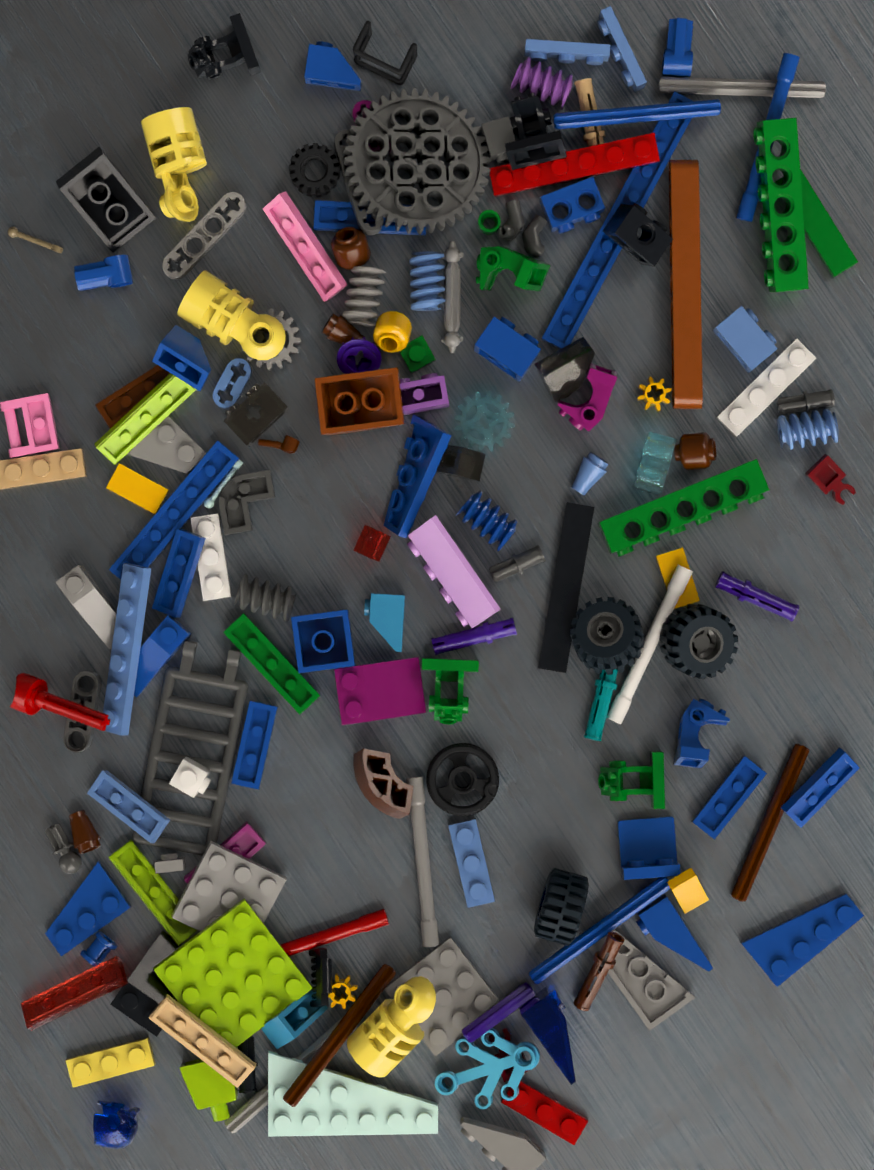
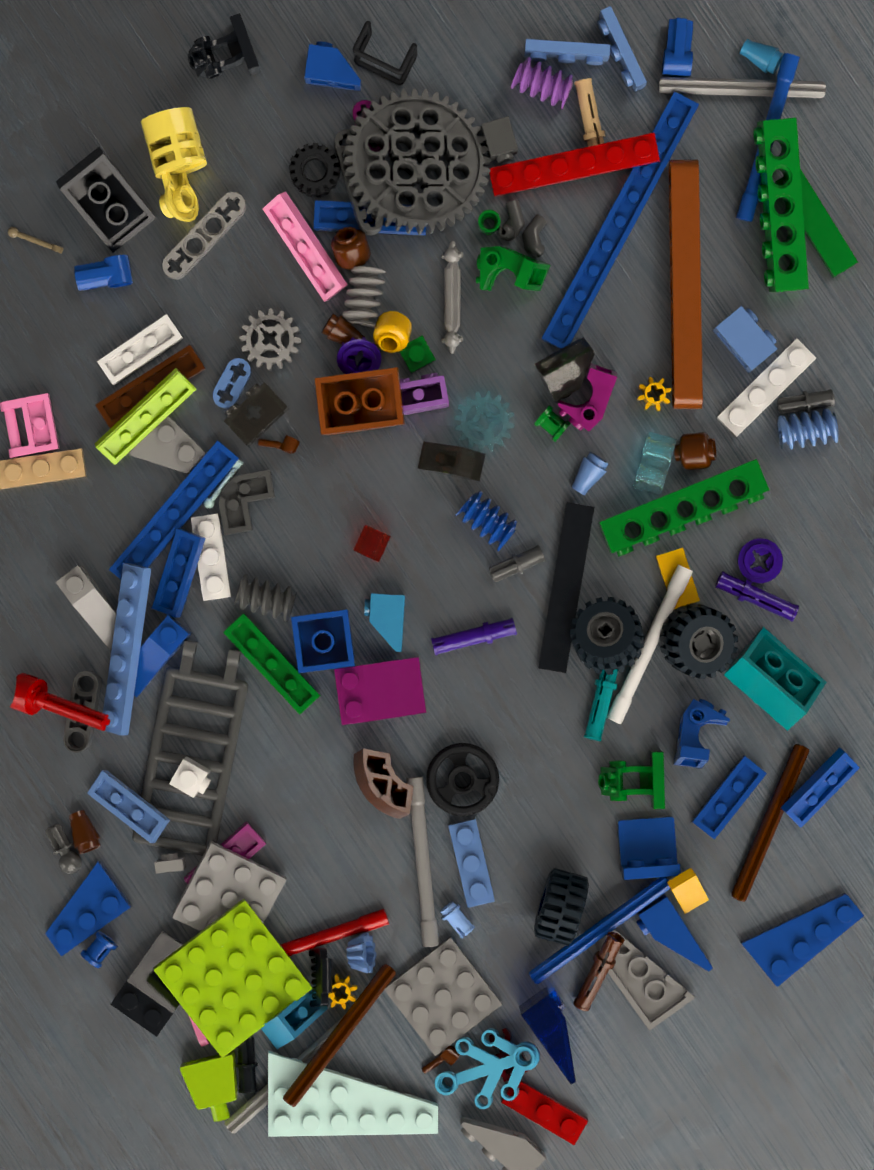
clear red tile [21,956,128,1030] -> none
light yellow plate [65,1037,156,1088] -> none
clear blue helmet [93,1100,140,1150] -> none
yellow tile [106,463,169,514] -> none
lime tile [108,840,197,946] -> none
tan tile [149,994,256,1088] -> none
blue slope [152,325,211,391] -> none
light yellow cylinder [177,270,286,360] -> none
blue plate [231,700,278,790] -> none
light yellow cylinder [347,976,436,1078] -> none
blue wing [383,414,452,538] -> none
lavender slope [407,515,500,628] -> none
medium blue piece [409,251,446,311] -> none
green tile [422,658,479,725] -> none
dark purple axle [462,983,535,1043] -> none
blue brick [474,316,541,382] -> none
black tile [505,93,567,170] -> none
blue brick [539,177,605,234] -> none
blue axle [553,99,721,129] -> none
black brick [602,203,673,267] -> none
dark red plate [805,454,856,505] -> none
none -> white plate [97,314,184,386]
none -> medium blue piece [346,932,377,973]
none -> reddish brown hand [421,1046,460,1074]
none -> light blue pin [440,901,475,938]
none -> green bush [534,405,571,442]
none -> teal slope [724,627,827,731]
none -> dark purple gear [737,538,783,583]
none -> dark azure cone [740,39,783,74]

